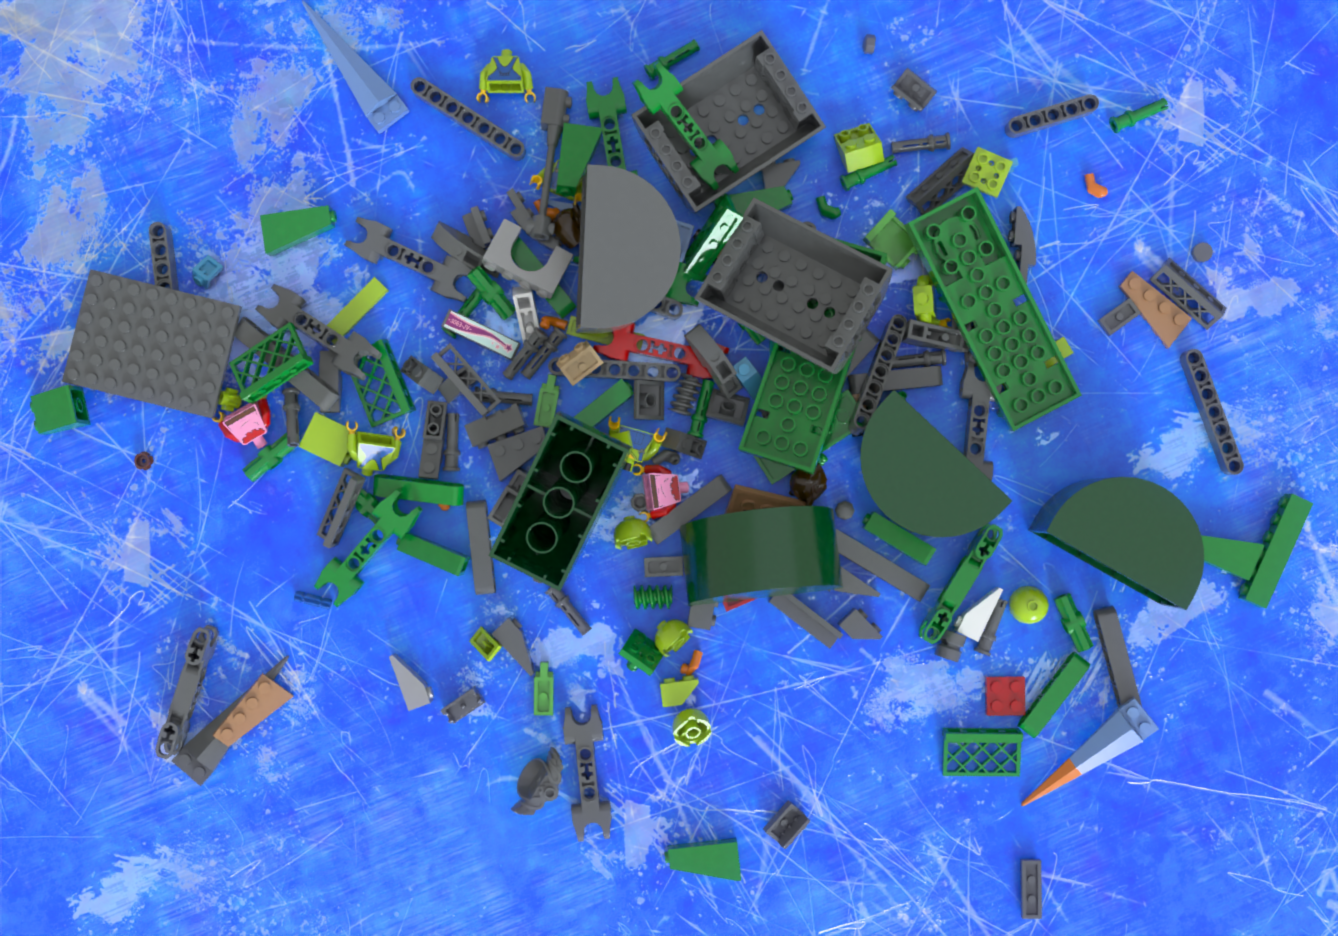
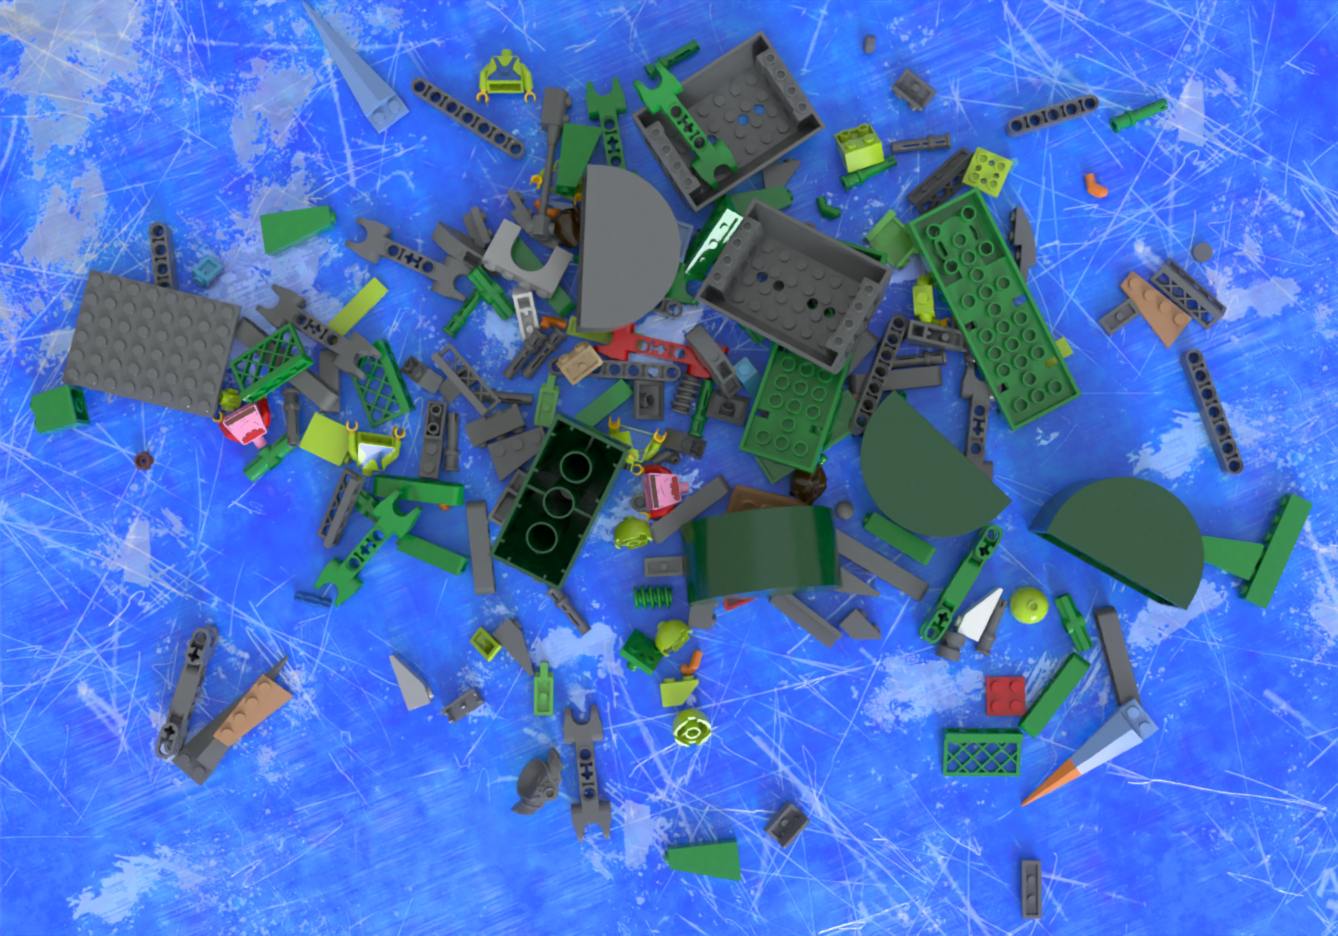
slope [441,309,521,360] -> none

